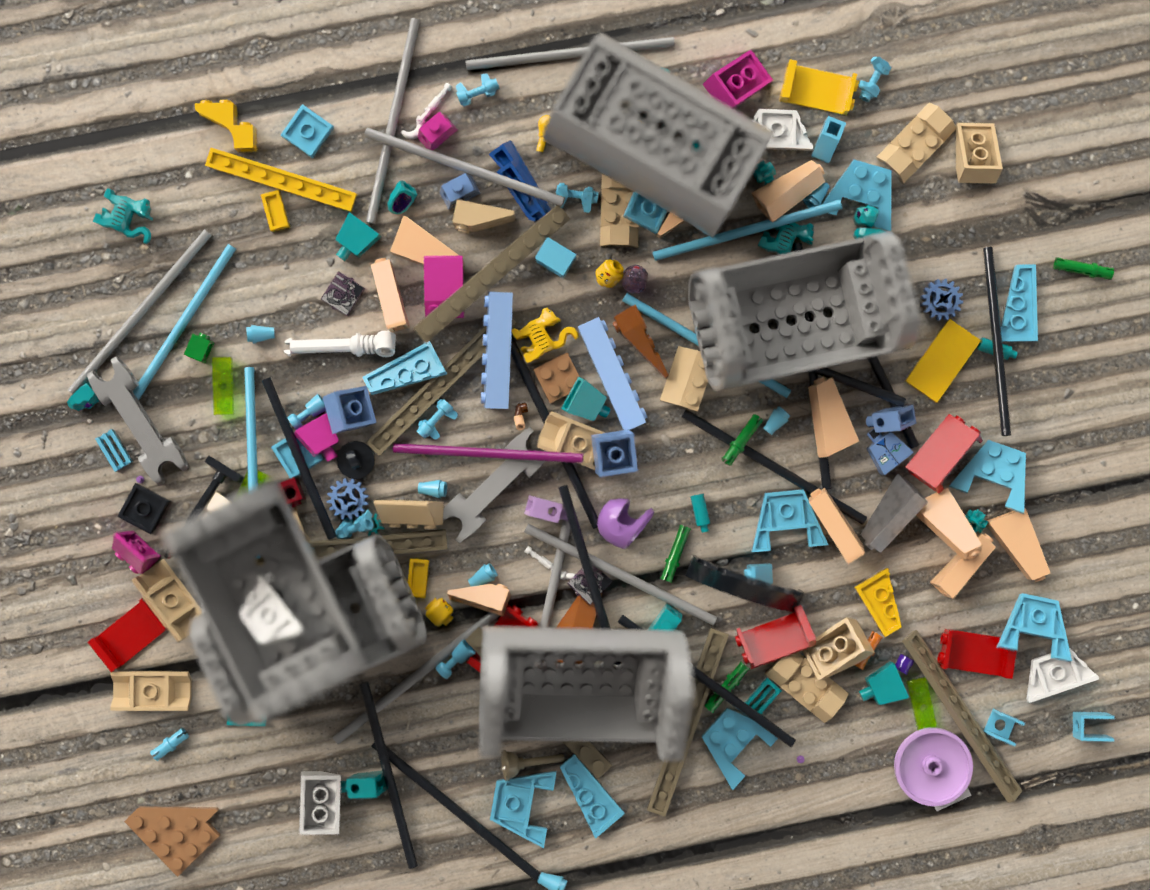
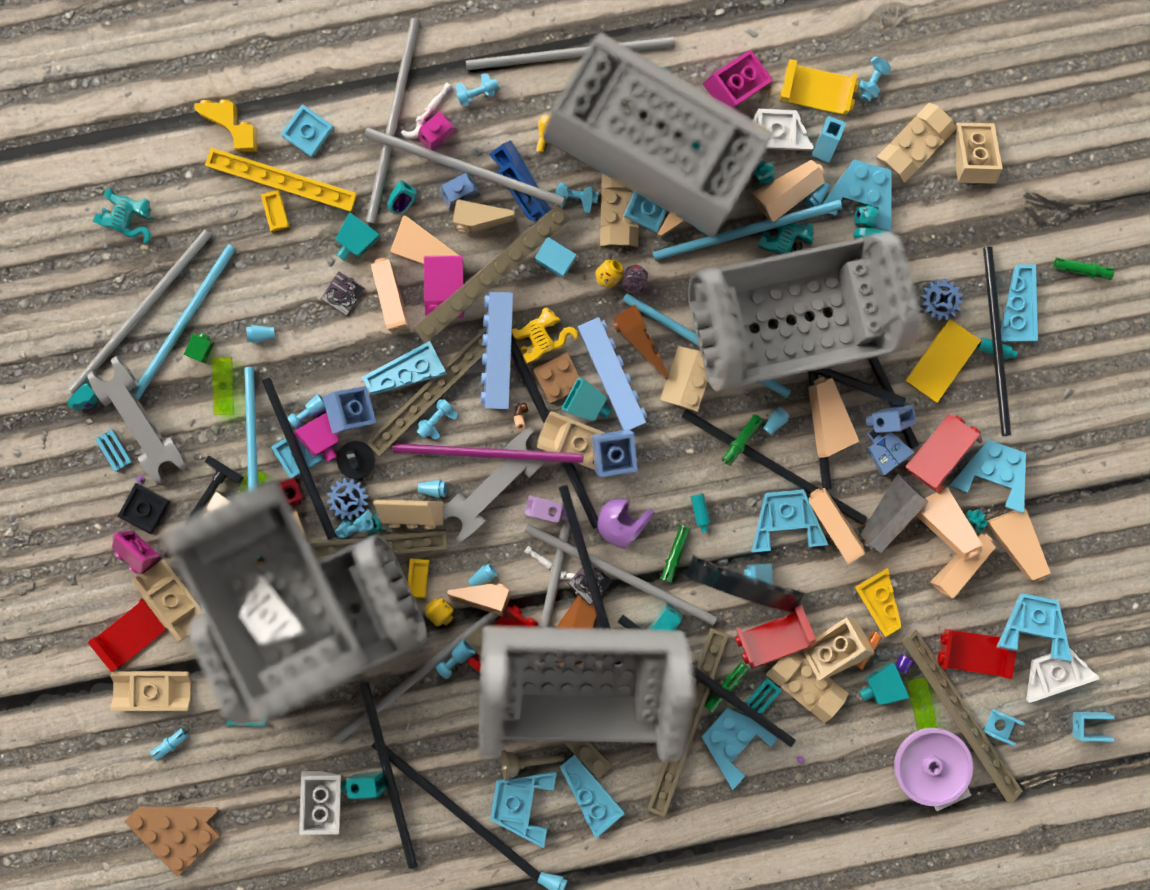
white piece [284,331,396,357] -> none

